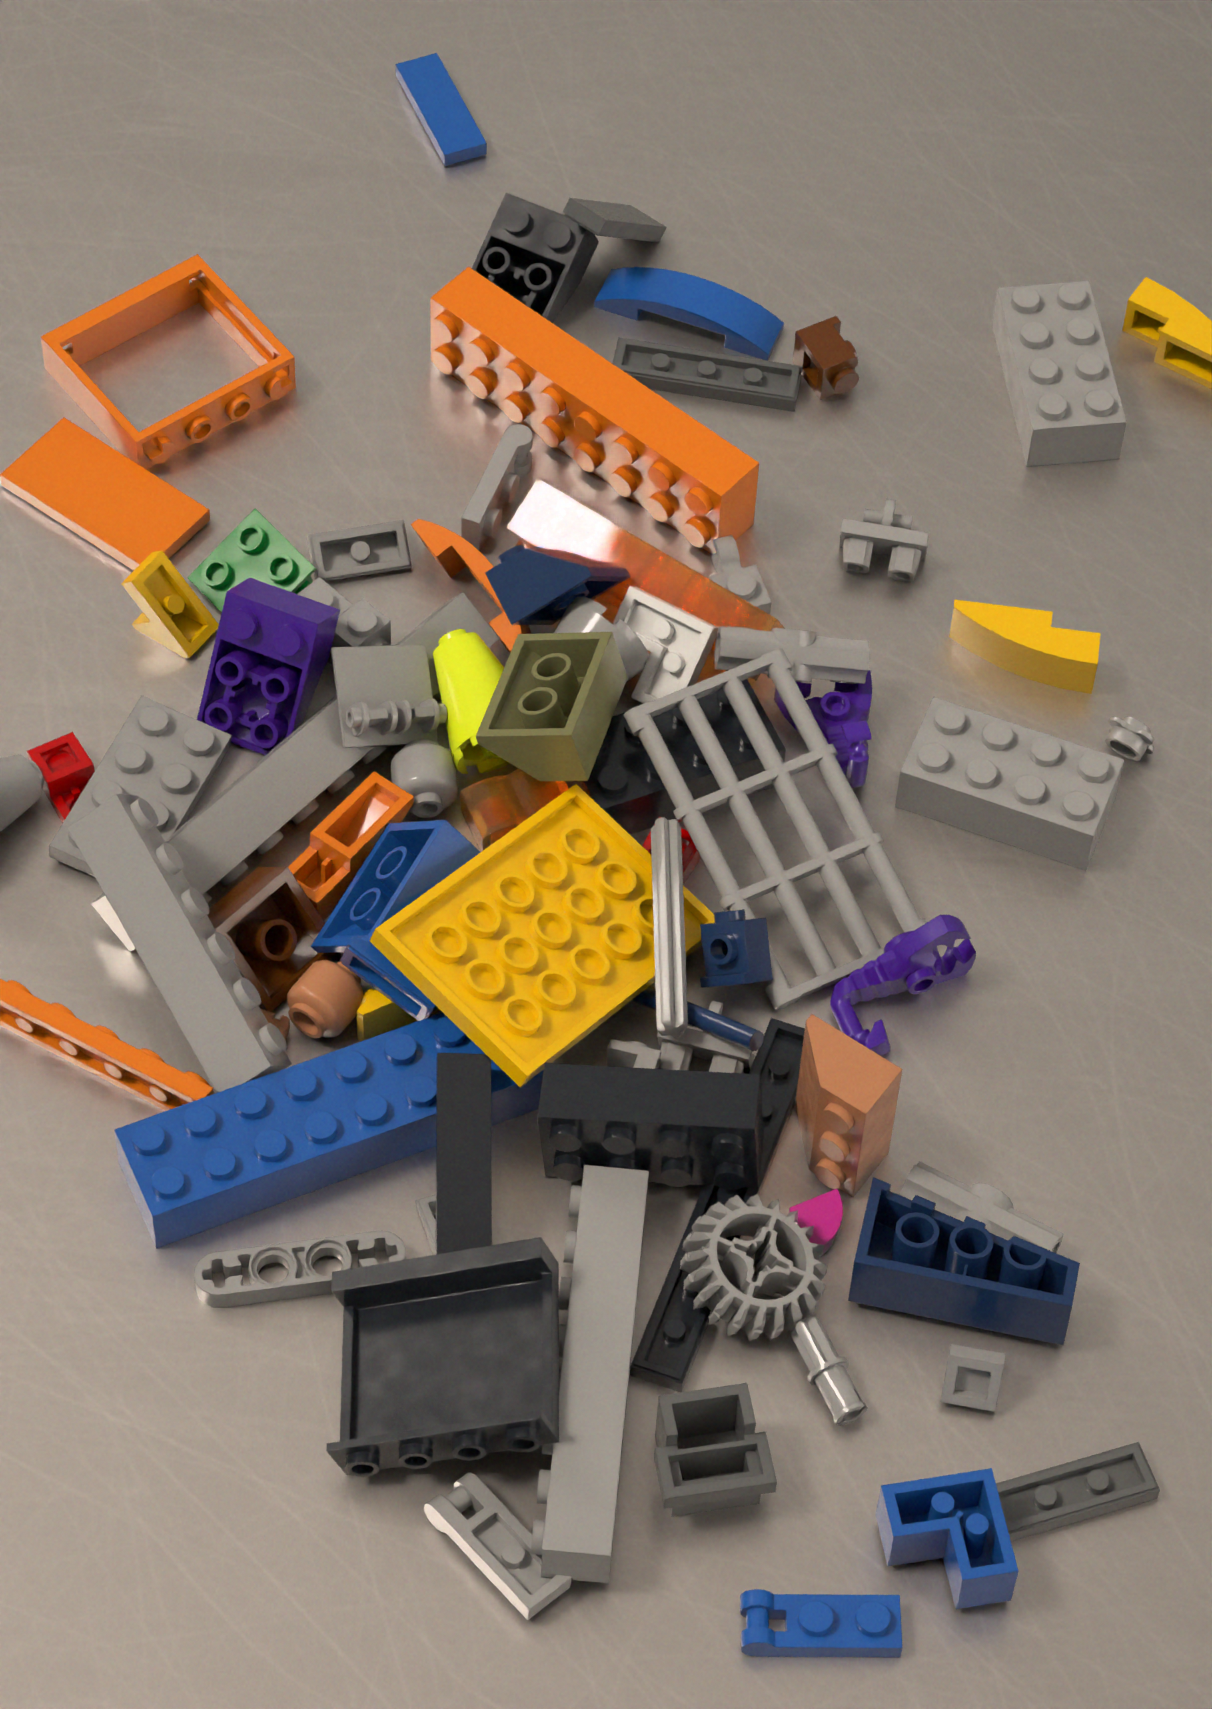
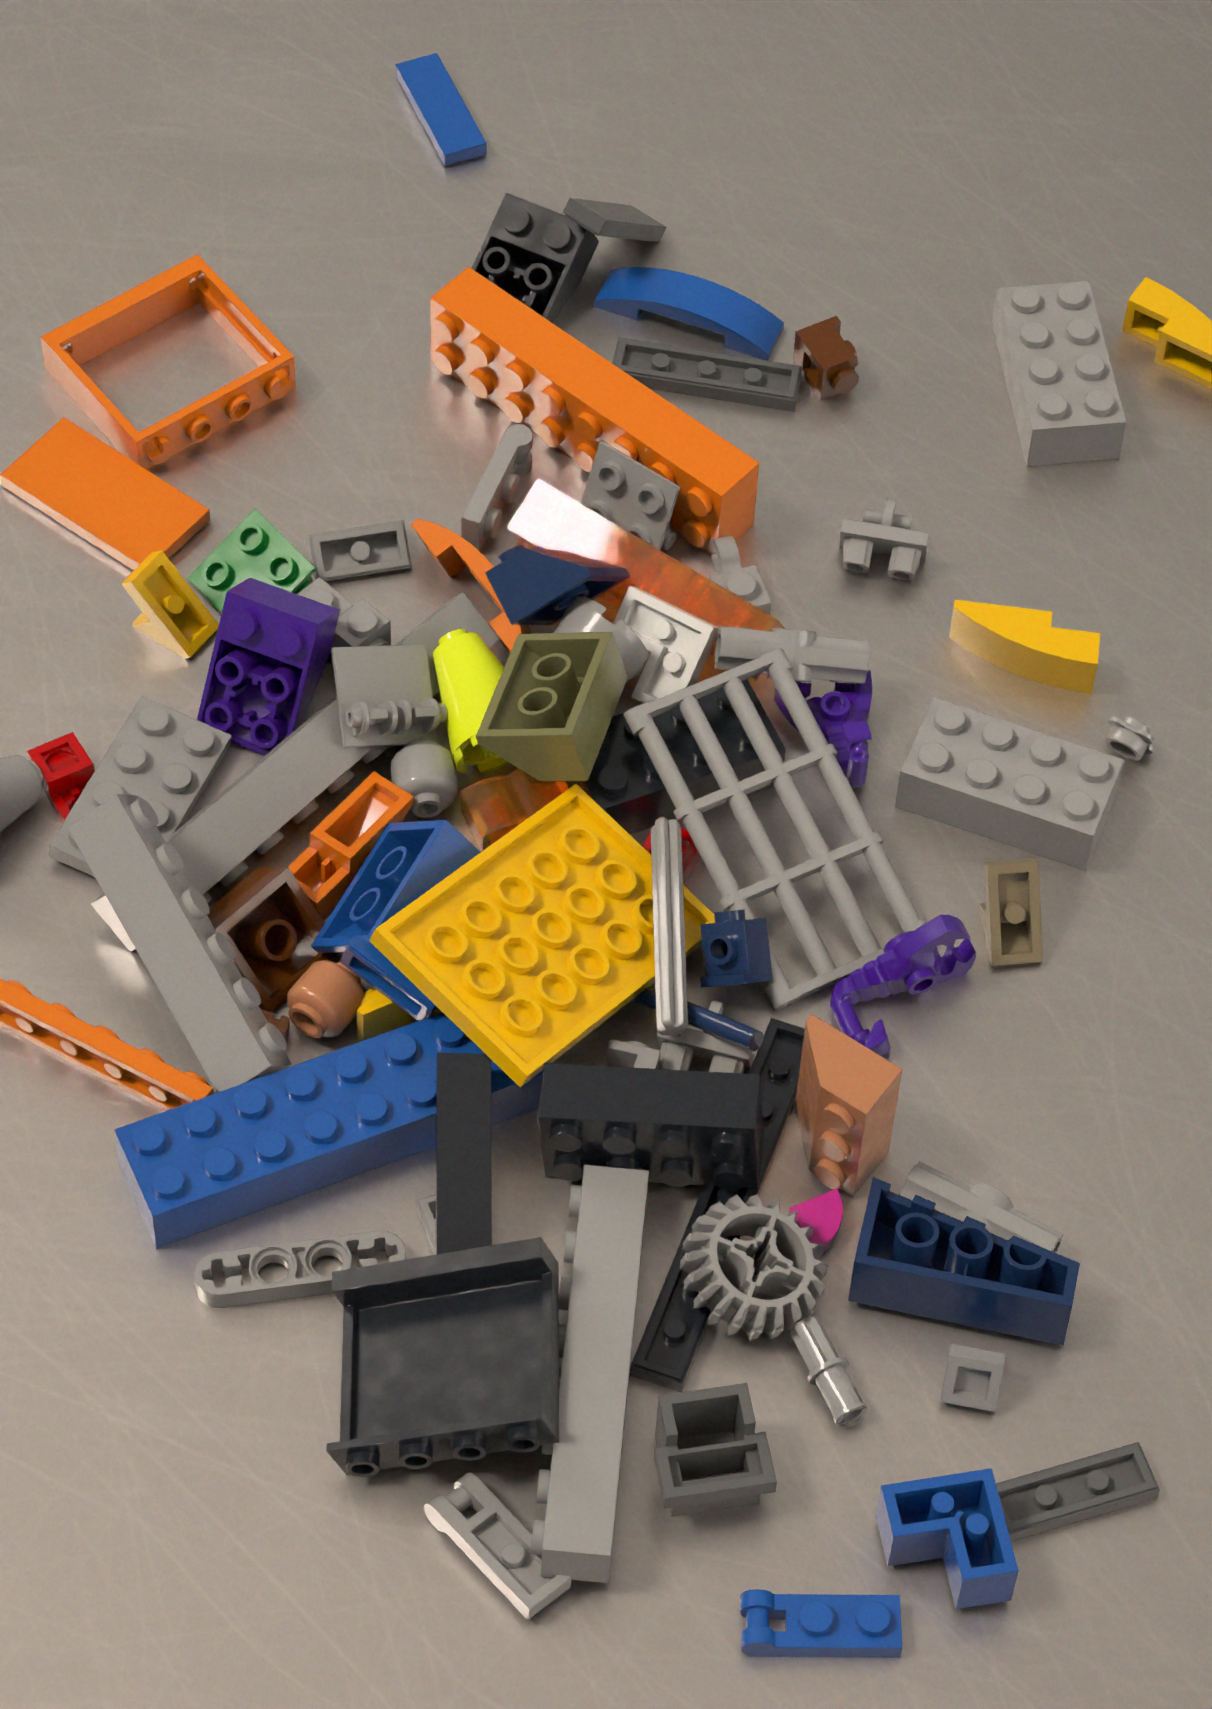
none -> light grey hinge [574,441,681,569]
none -> dark tan slope [979,857,1043,966]

